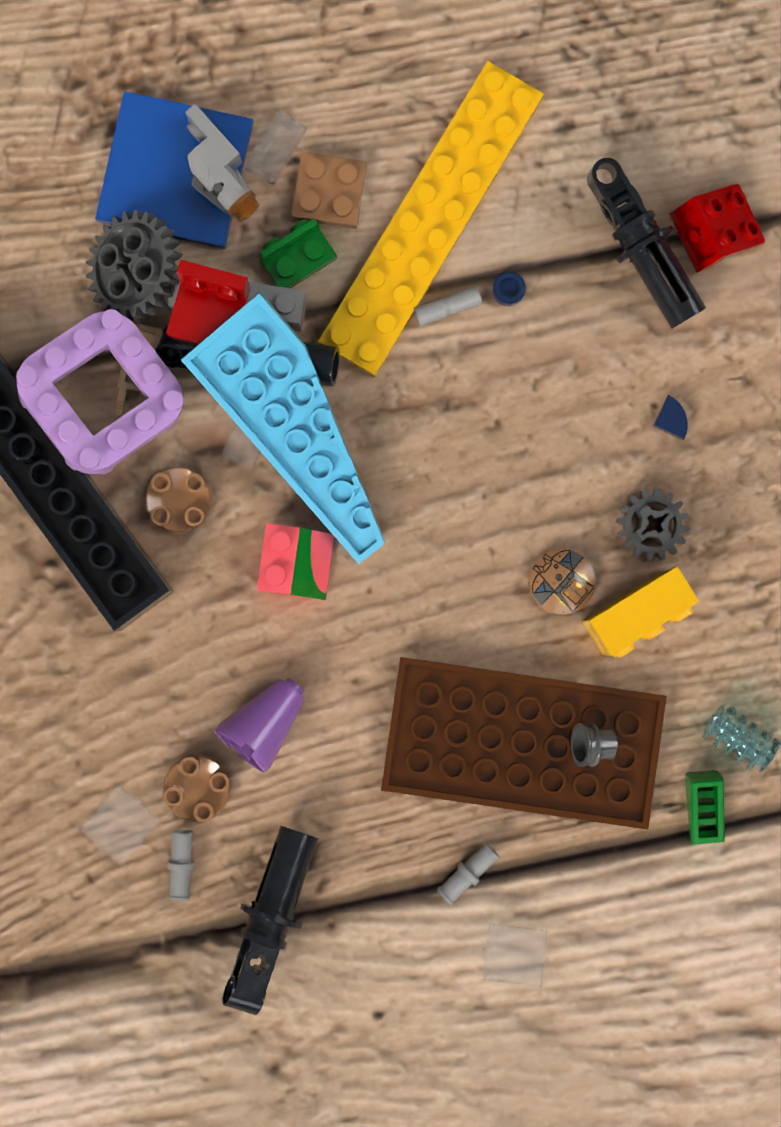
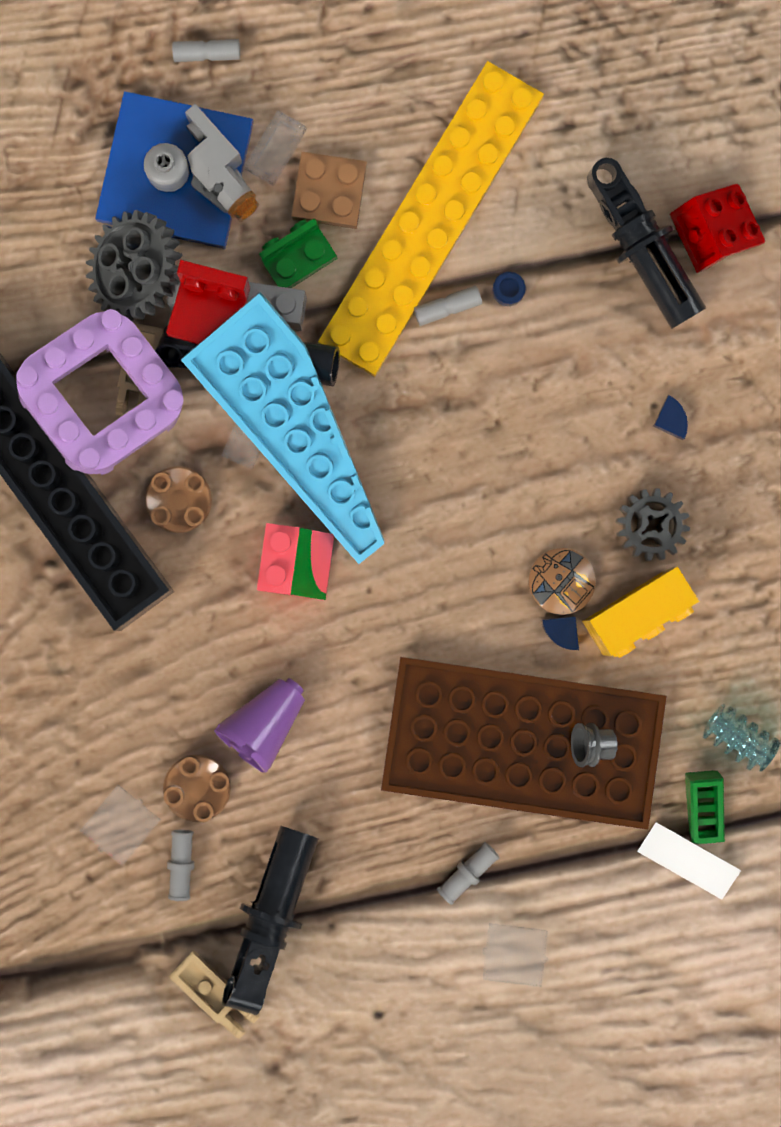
none -> light grey head [144,143,190,192]
none -> tan hinge [169,950,260,1038]
none -> light grey piece [172,39,240,62]
none -> dark blue tile [541,617,579,650]
none -> white sticker [637,822,741,899]

